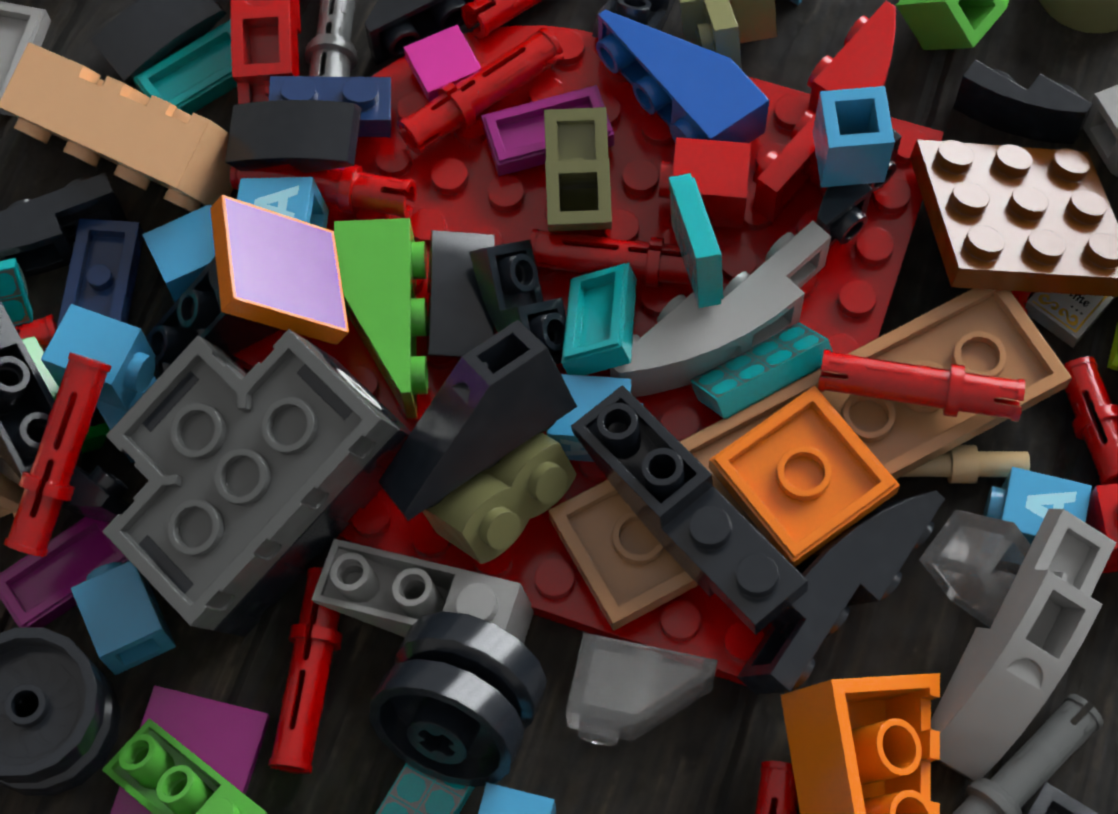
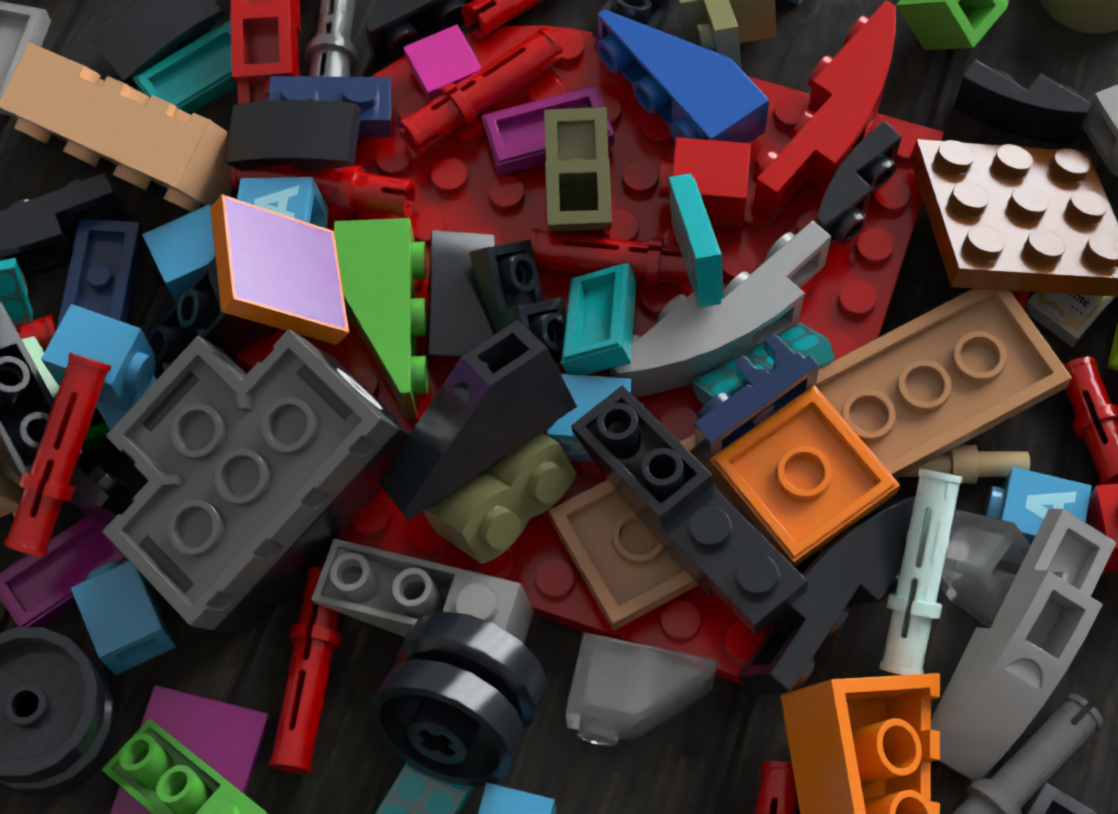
dark azure brick [812,86,895,187] -> none
red pin [818,349,1026,422] -> none
none -> dark blue plate [694,334,819,461]
none -> light aqua pin [879,468,963,675]

